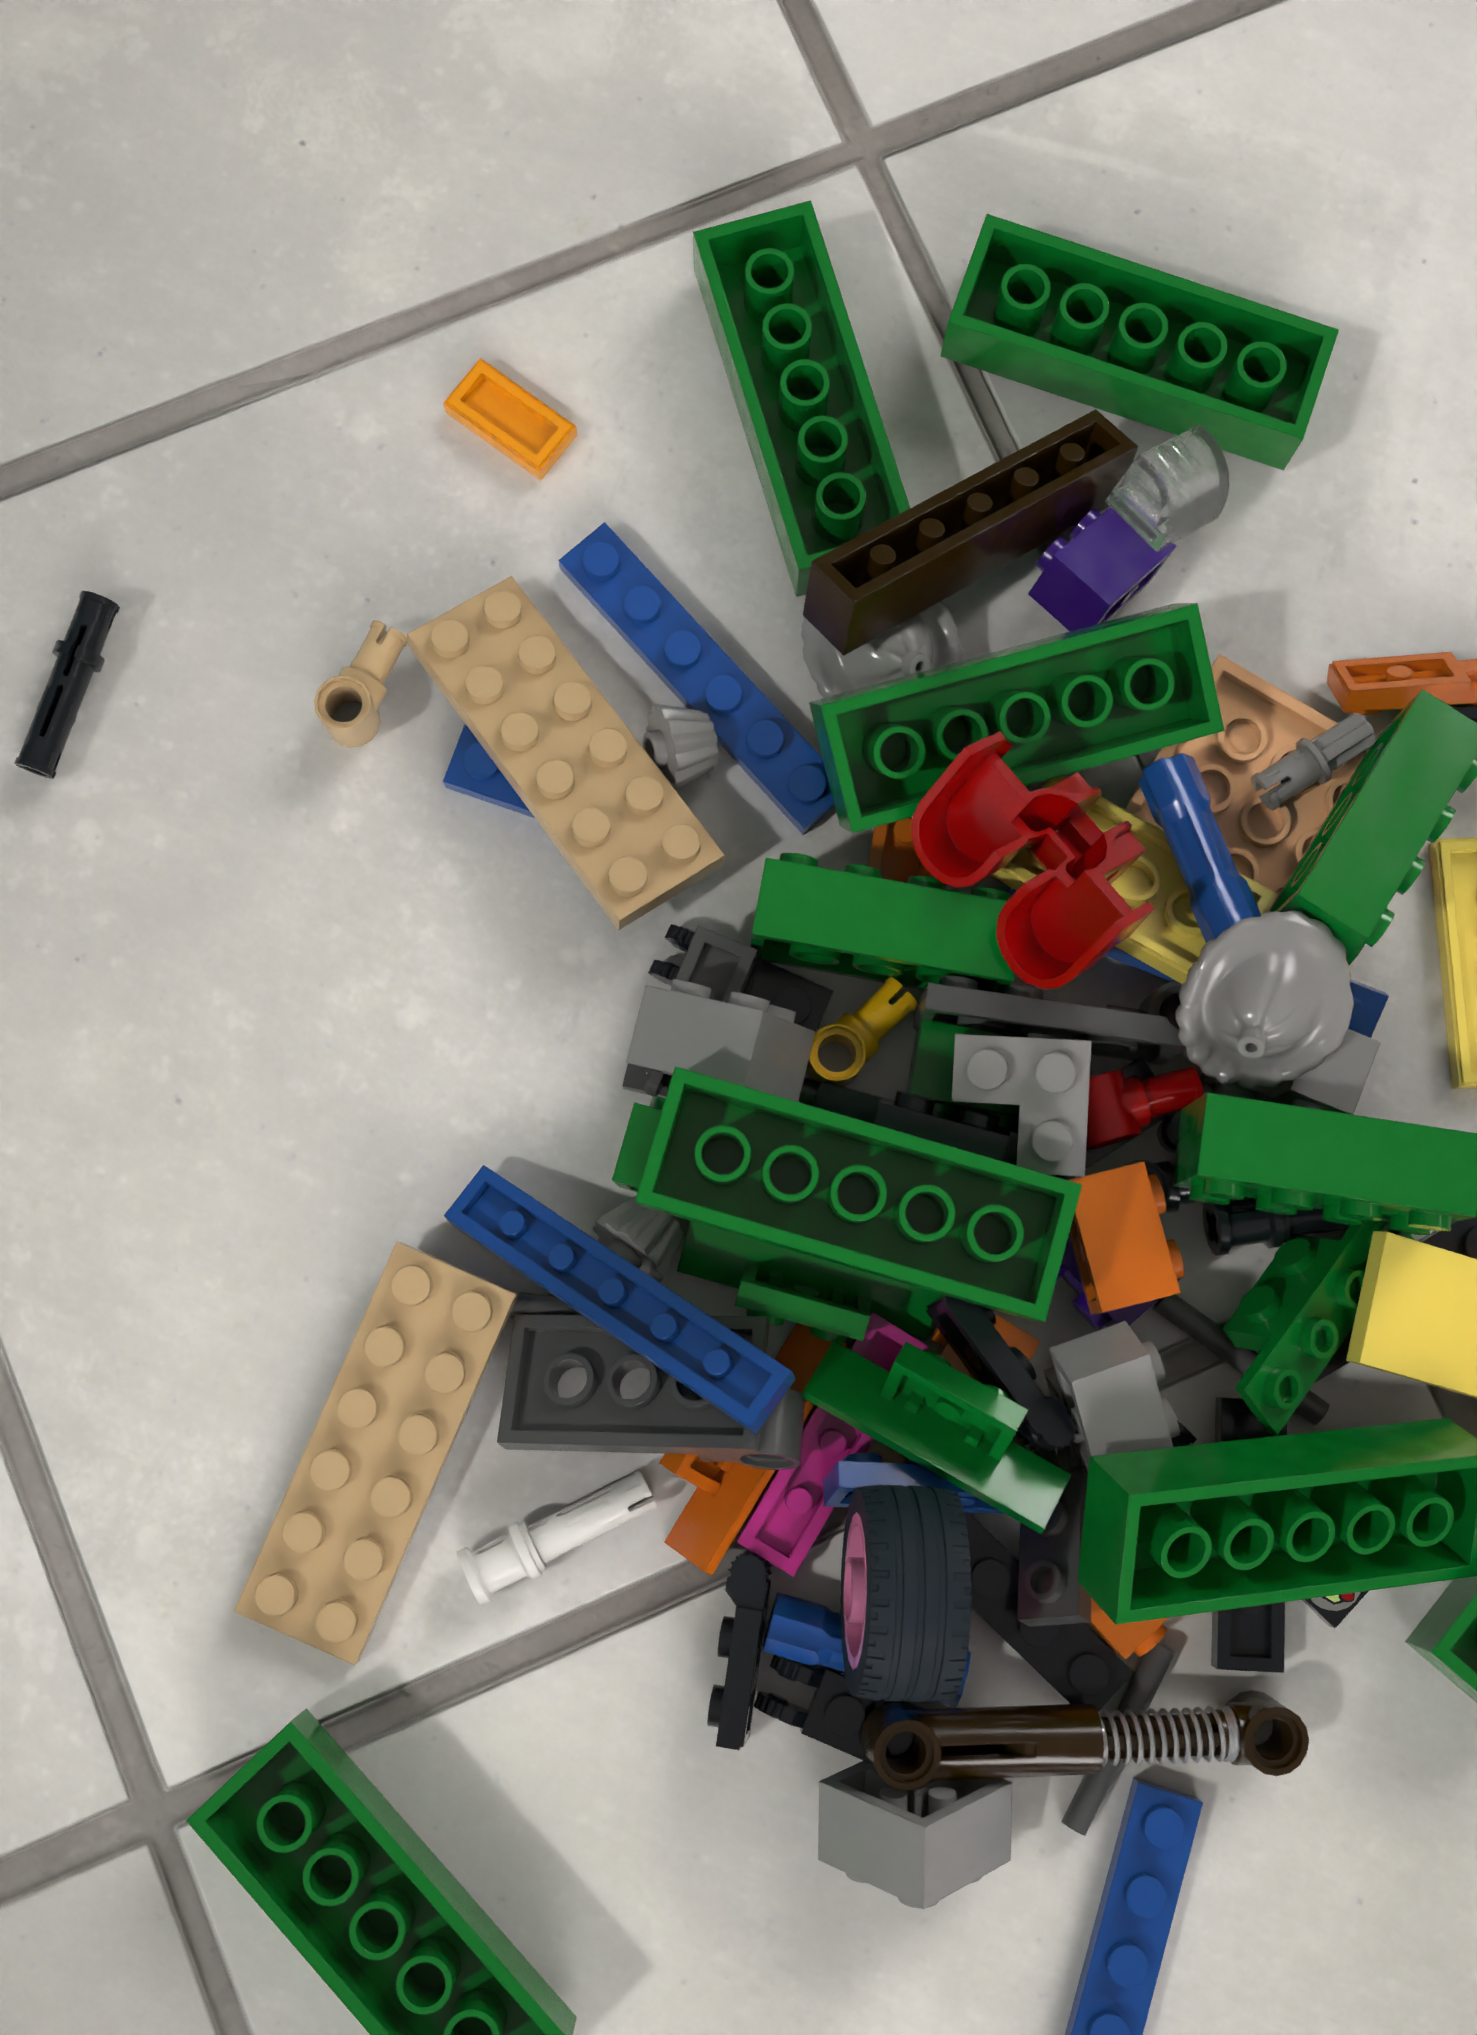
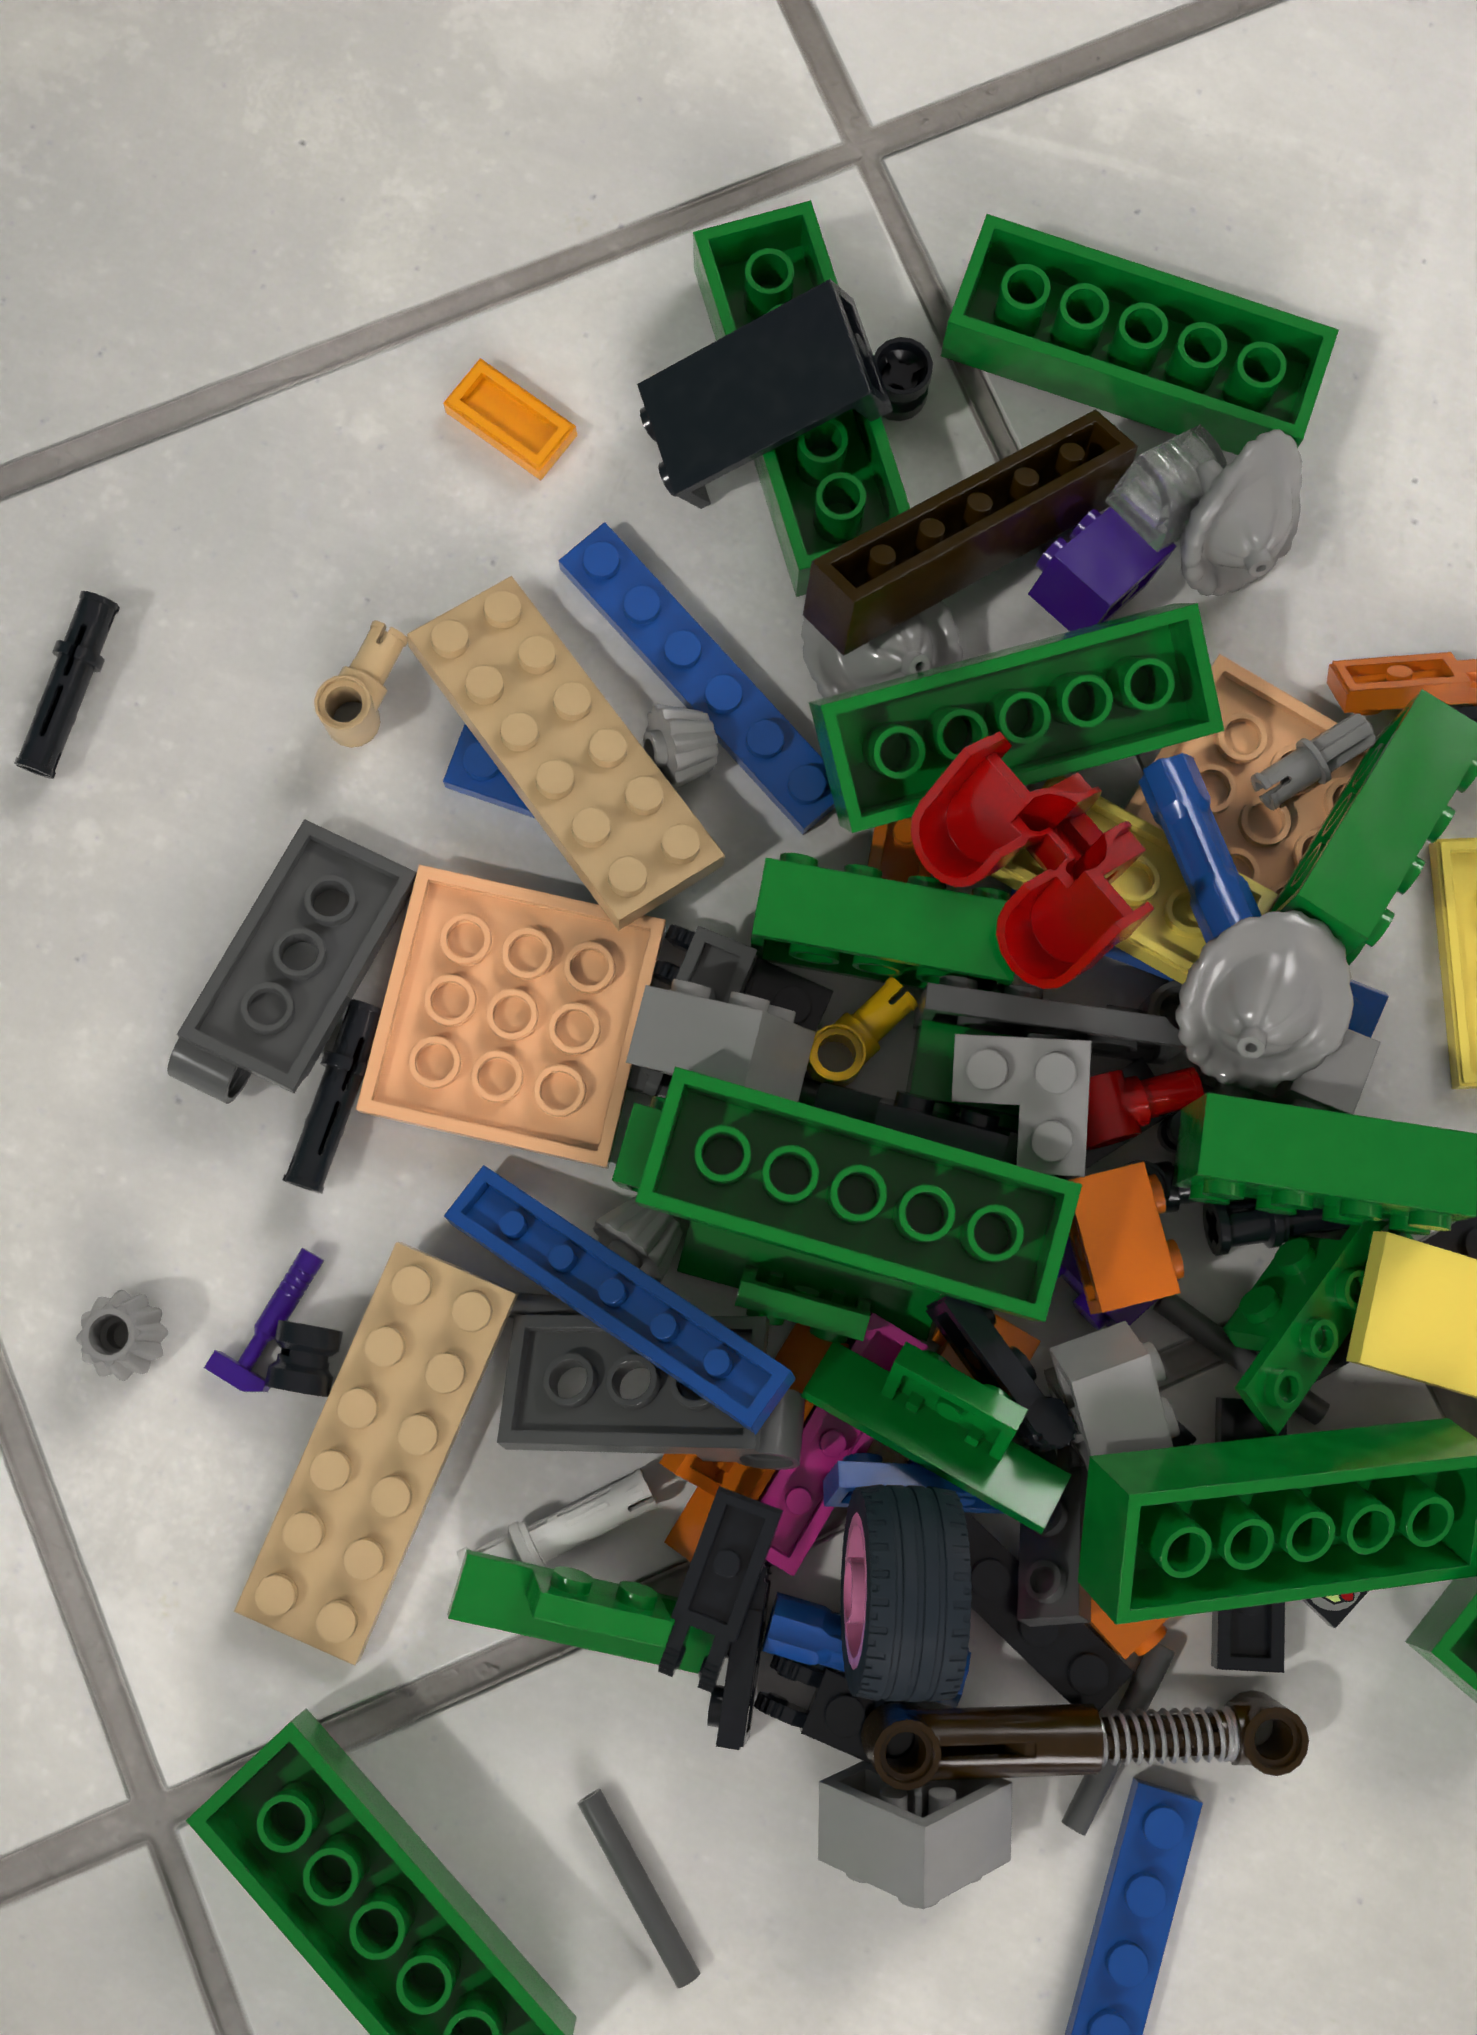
none -> light grey piece [76,1290,168,1381]
none -> dark grey hinge [167,819,417,1104]
none -> dark purple piece [204,1248,324,1392]
none -> black wheel [264,1320,343,1397]
none -> black pin [282,999,382,1194]
none -> light nougat plate [356,864,666,1169]
none -> green bracket [447,1549,715,1674]
none -> dark grey piece [577,1789,701,1988]
none -> black panel [637,279,893,509]
none -> black hinge [658,1486,784,1693]
none -> black wheel [874,337,933,421]
none -> light grey piece [1180,429,1302,596]

